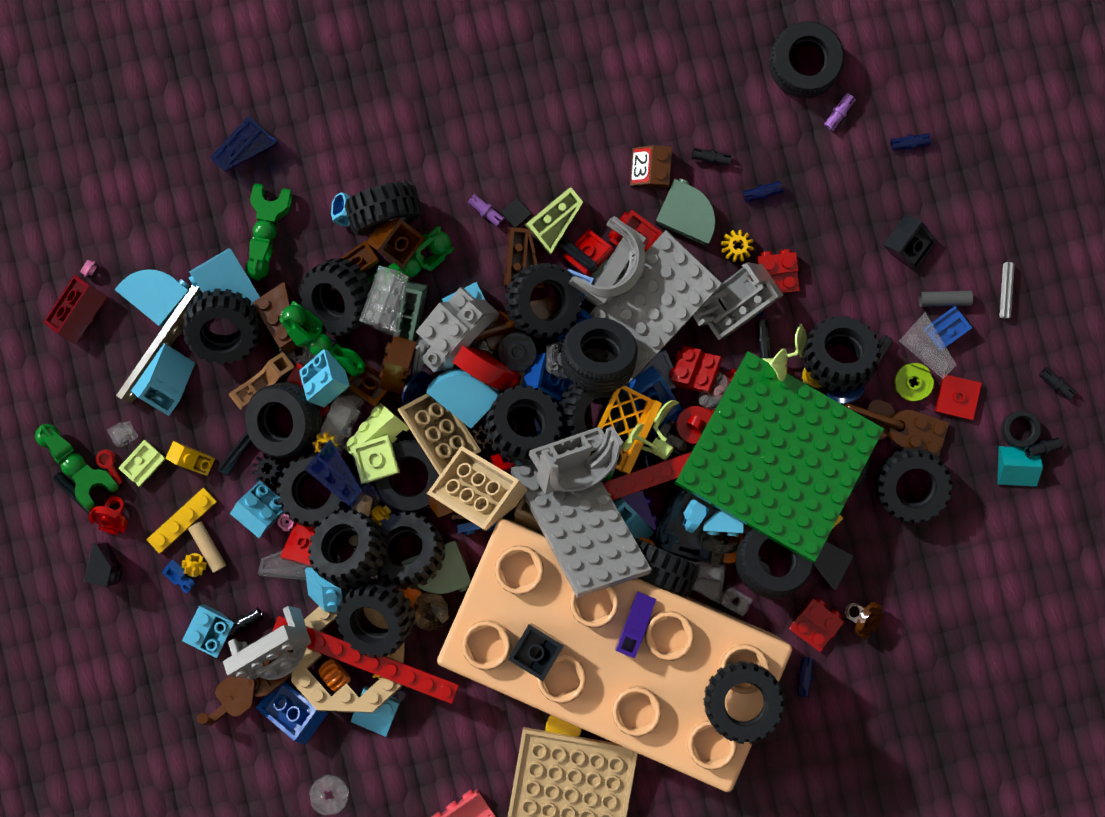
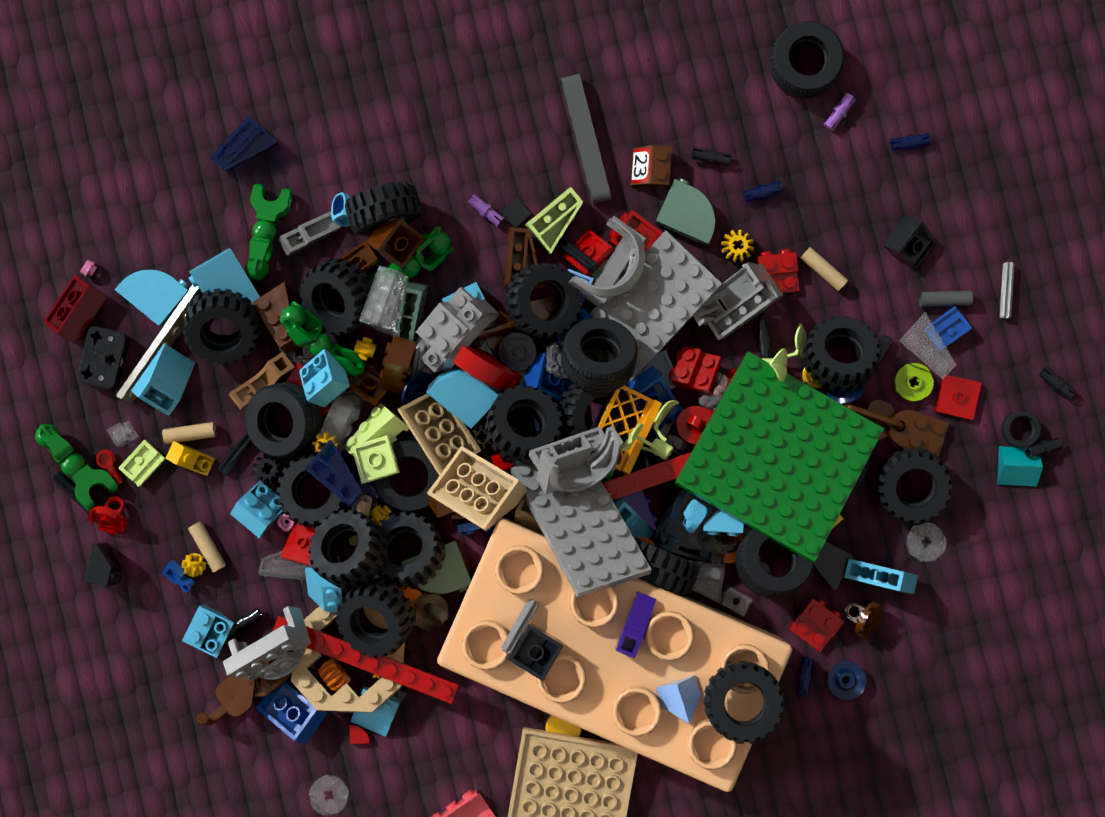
yellow plate [146,488,218,554] -> none
none -> black axle [77,326,130,389]
none -> tan piece [162,422,217,444]
none -> light grey slope [278,211,341,257]
none -> red tile [349,724,370,744]
none -> yellow gear [354,337,376,361]
none -> light grey axle [501,599,539,654]
none -> dark grey beam [561,74,612,204]
none -> light blue slope [656,675,701,724]
none -> tan piece [800,247,848,291]
none -> dark blue dish [827,661,866,700]
none -> medium azure brick [844,559,918,594]
none -> clear plate [906,523,946,562]

